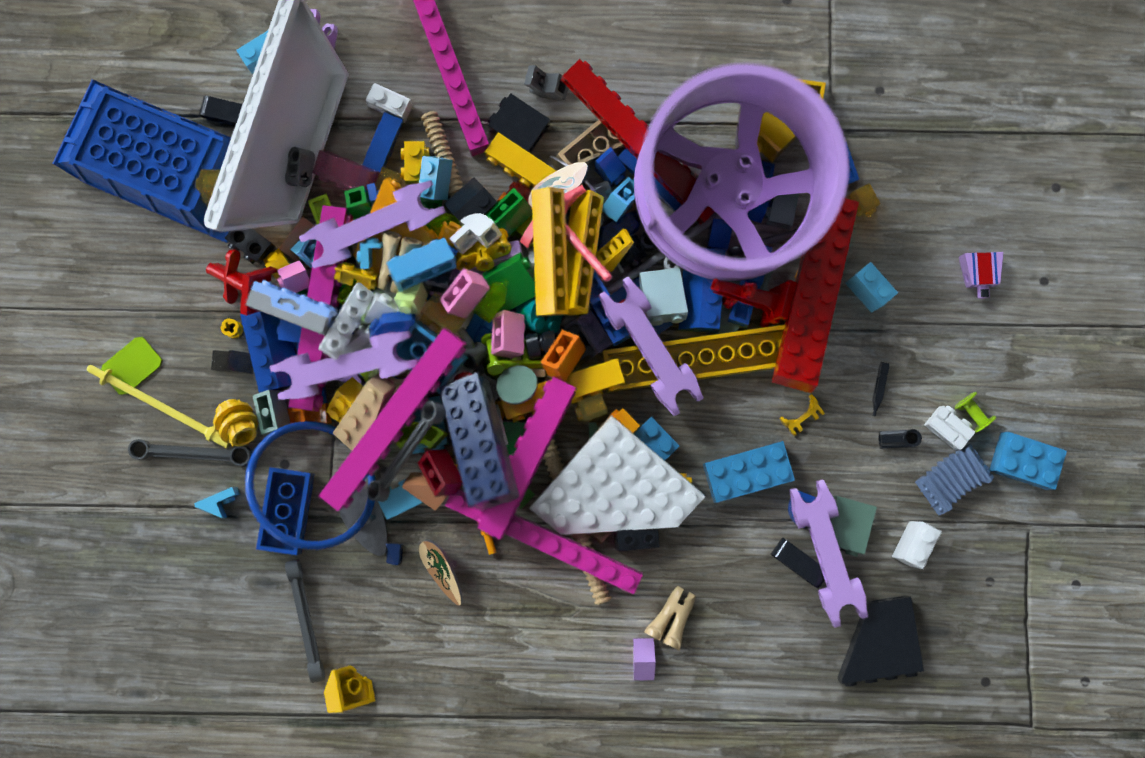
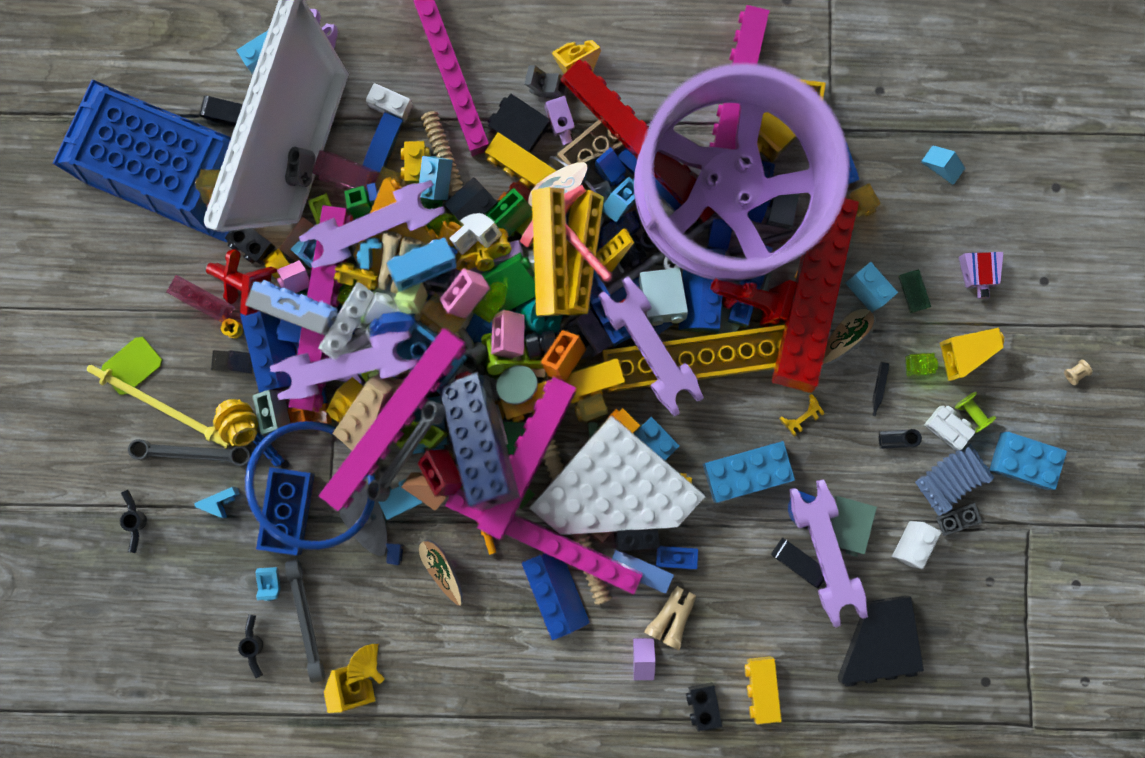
none -> black piece [120,490,147,553]
none -> clear pink brick [166,275,235,323]
none -> black piece [238,614,263,679]
none -> blue axle [252,433,284,467]
none -> medium azure bracket [255,567,281,601]
none -> yellow hand [347,644,385,684]
none -> blue slope [522,553,590,641]
none -> lavender torso [544,96,575,145]
none -> yellow slope [552,40,601,74]
none -> medium blue slope [612,550,674,594]
none -> blue plate [656,546,698,569]
none -> black brick [686,682,722,731]
none -> dark pink brick [709,5,770,149]
none -> yellow brick [744,656,781,724]
none -> shield [822,309,876,366]
none -> clear green plate [898,269,931,314]
none -> clear neon green brick [905,353,938,376]
none -> medium azure slope [921,146,965,184]
none -> dark grey slope [936,503,982,536]
none -> yellow slope [939,328,1004,381]
none -> tan bush [1064,360,1093,385]

